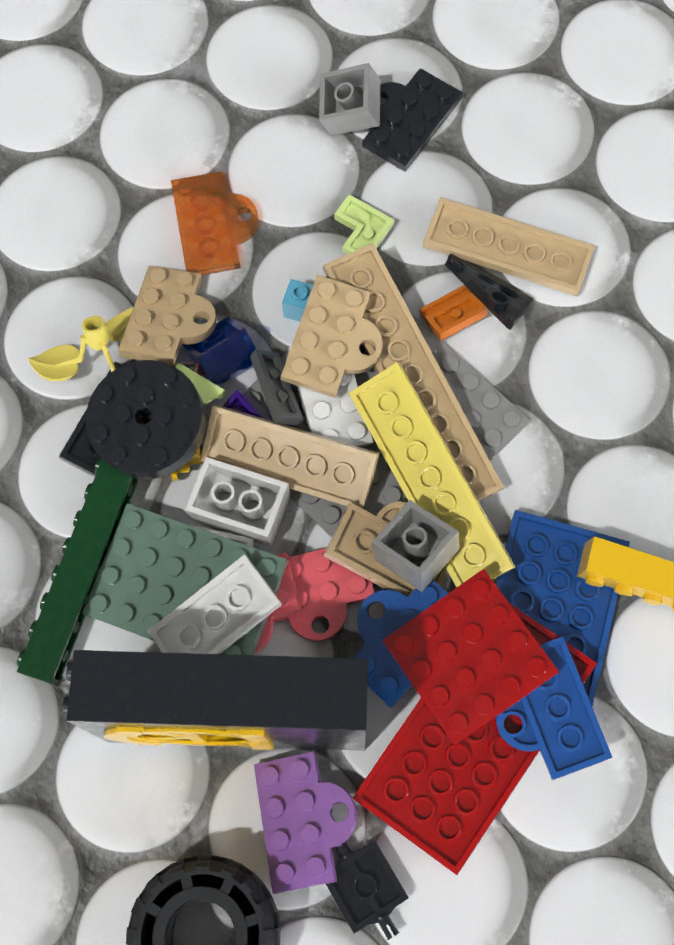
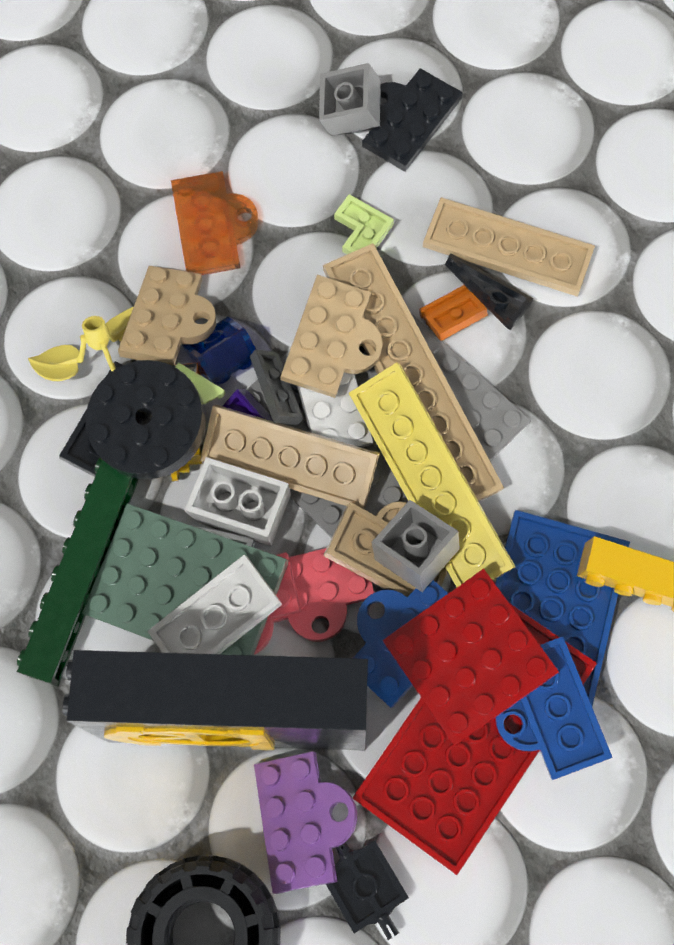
medium azure brick [282,279,313,322] -> none

